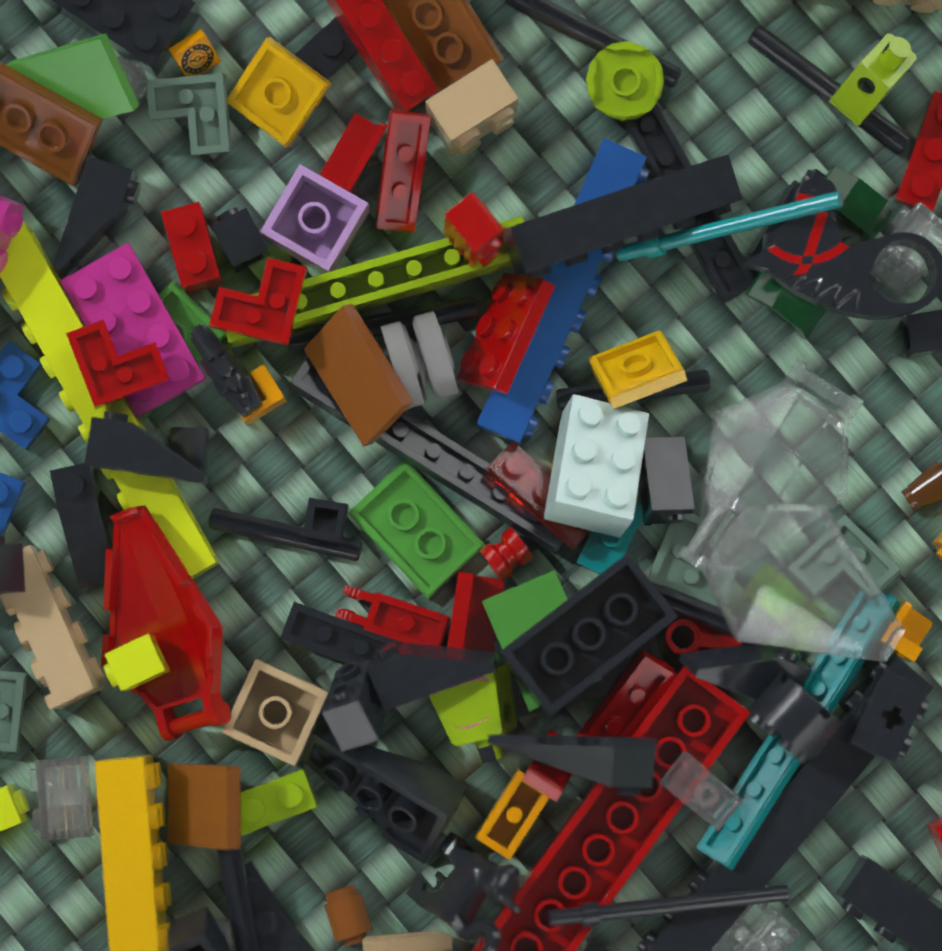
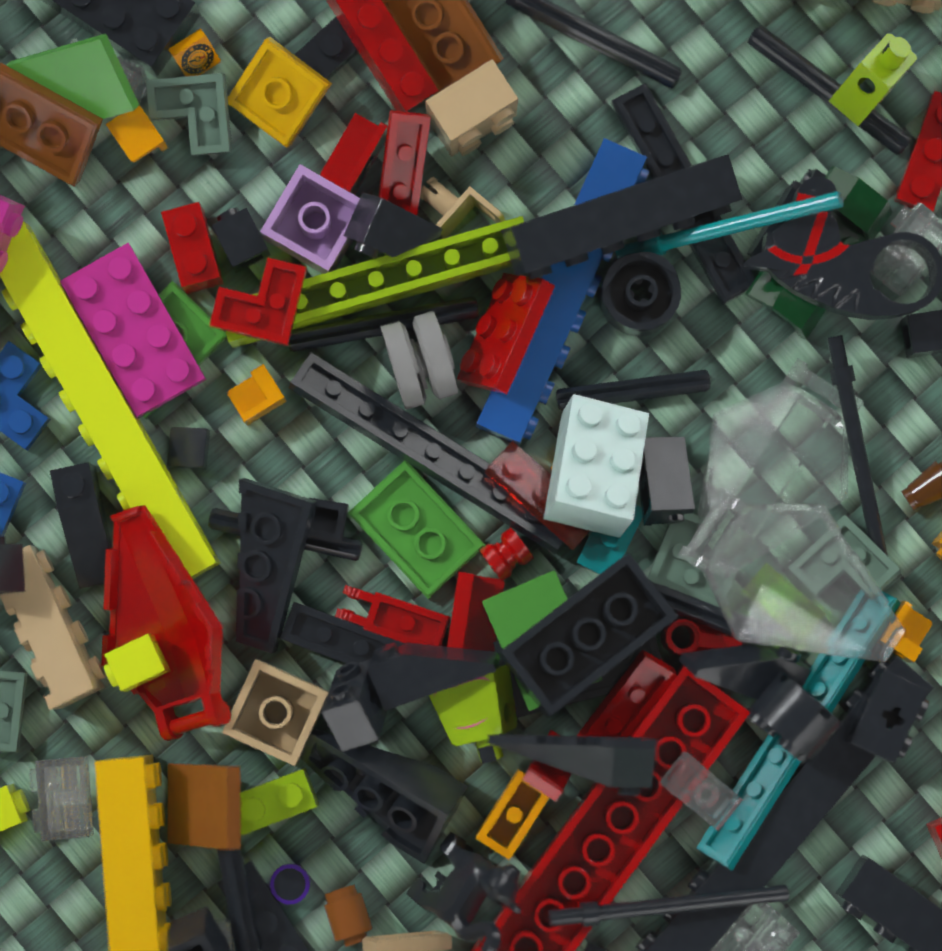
black slope [52,156,141,276] -> none
red plate [66,319,170,409] -> none
black slope [84,411,210,485] -> none
black hinge [190,324,263,418] -> none
dark orange tile [304,303,413,447] -> none
red brick [444,192,504,267] -> none
lime tile [586,41,664,121] -> none
yellow tile [588,330,687,409] -> none
none -> light orange panel [106,105,168,163]
none -> black wing [236,478,317,653]
none -> black tile [270,863,310,904]
none -> black slope [343,192,443,259]
none -> tan bracket [420,177,506,239]
none -> black brick [600,252,681,336]
none -> black bar [827,335,888,556]

